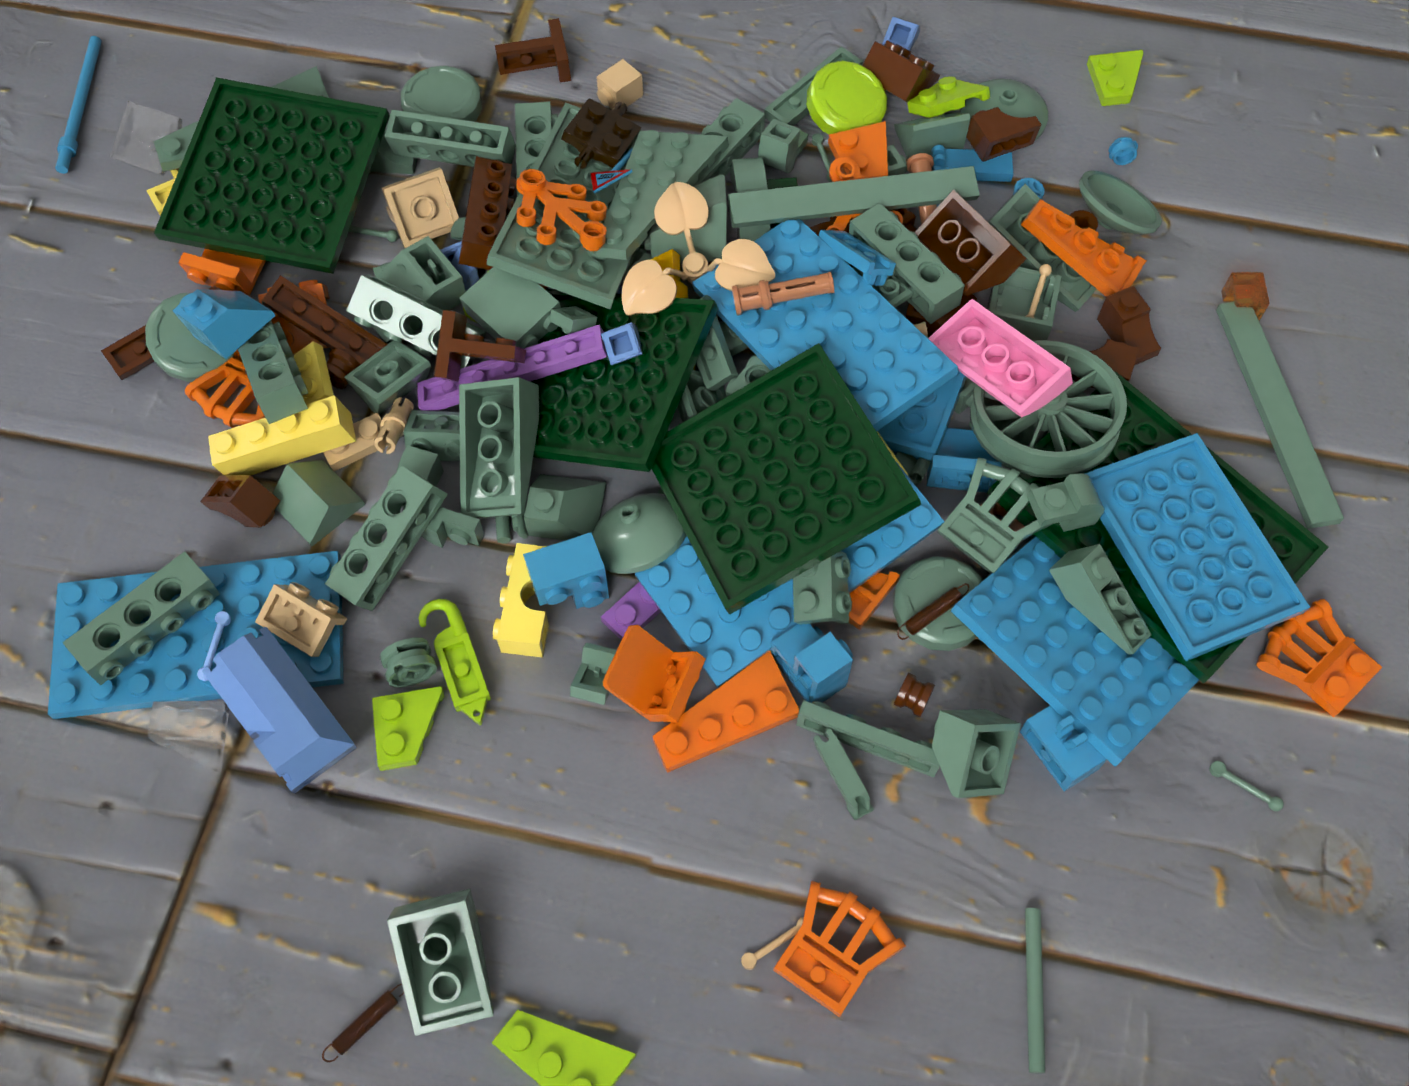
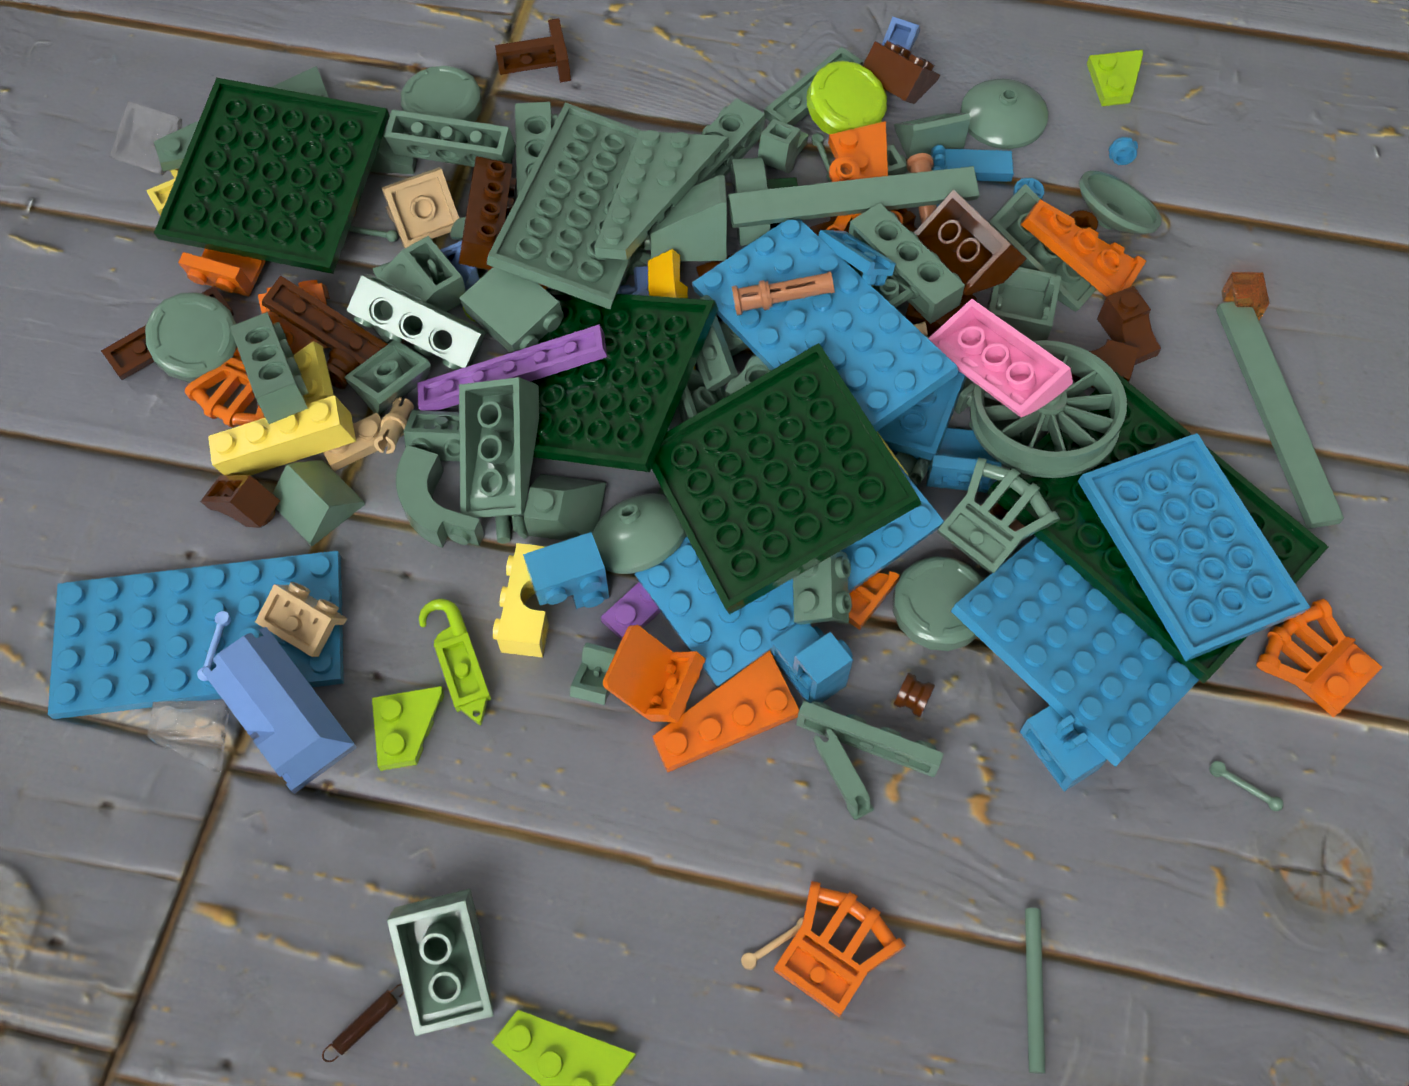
dark azure bar [55,36,102,174] -> none
sand green brick [62,551,220,685] -> none
dark azure slope [172,289,276,359] -> none
sand green brick [325,465,448,611] -> none
sand green wheel [380,637,437,688] -> none
reddish brown bracket [434,310,526,382] -> none
orange plant [516,169,607,251] -> none
sand green plate [550,306,597,334] -> none
dark brown plate [561,98,642,169] -> none
dark azure piece [591,148,633,194] -> none
tan brick [597,59,643,109] -> none
medium blue slope [601,322,643,365] -> none
tan plant [622,182,776,316] -> none
reddish brown piece [897,583,969,640] -> none
lime wing [908,76,990,118] -> none
sand green slope [932,709,1021,798] -> none
reddish brown arch [966,107,1042,162] -> none
tan hinge [1025,264,1052,318] -> none
sand green brick [1027,473,1104,532] -> none
sand green slope [1049,544,1152,655] -> none

